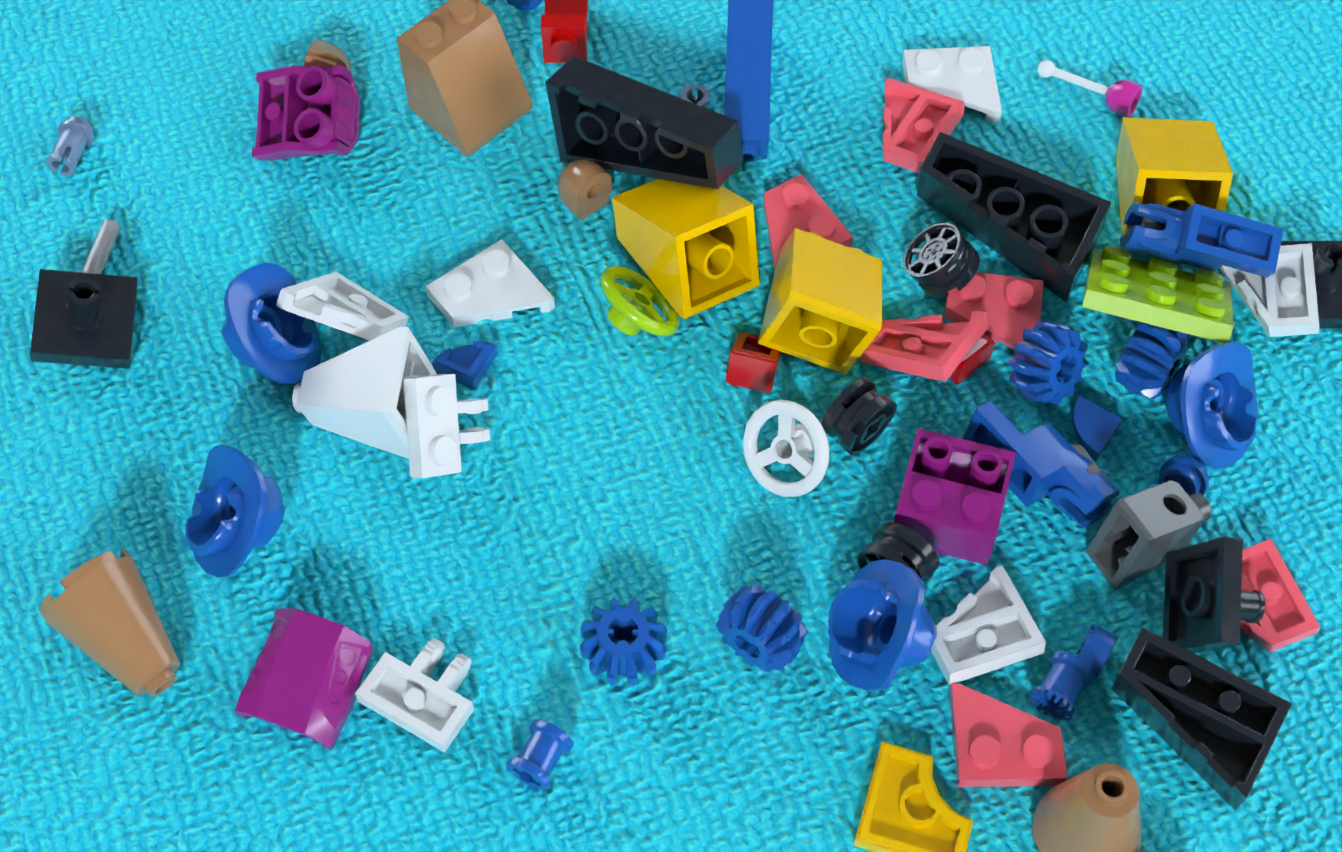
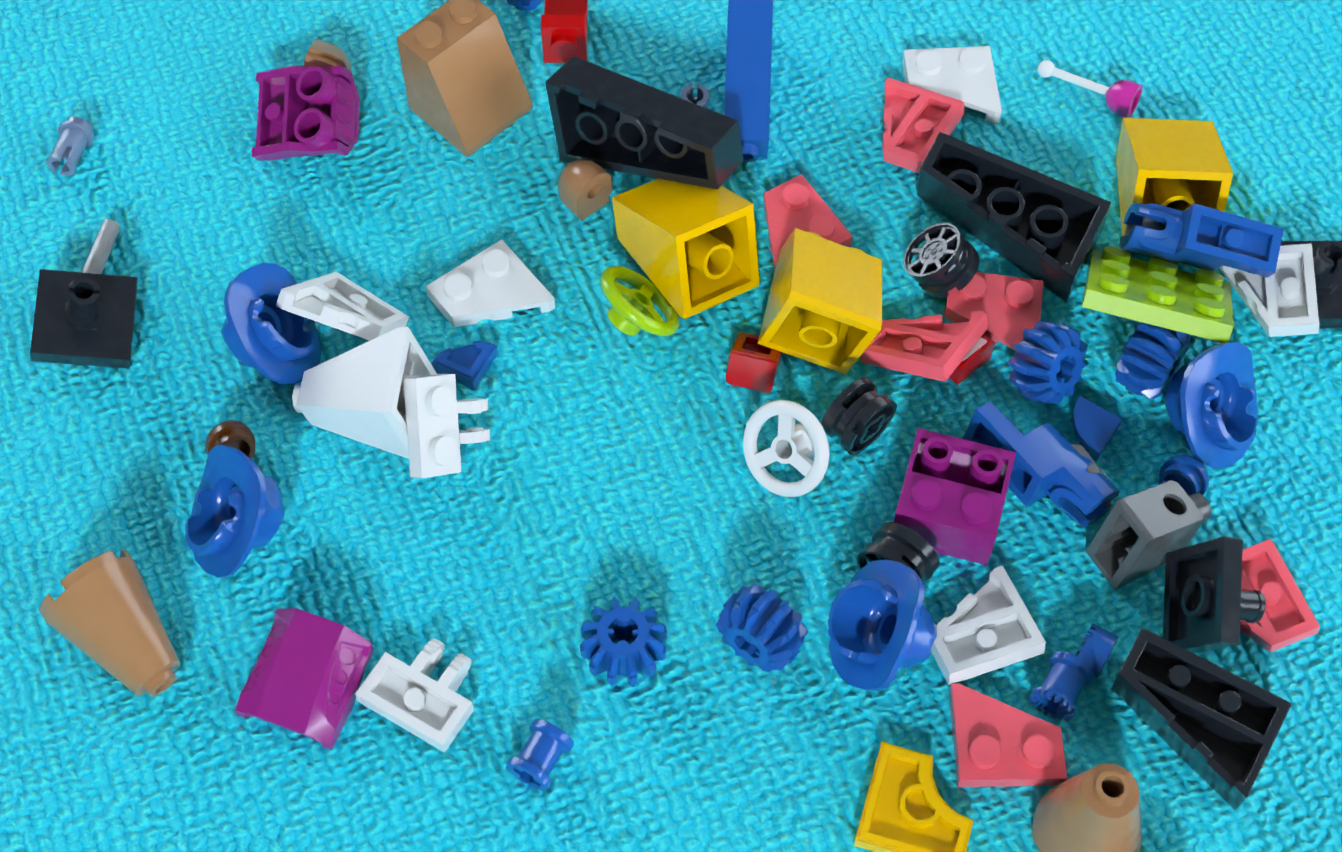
none -> reddish brown plate [205,420,255,460]

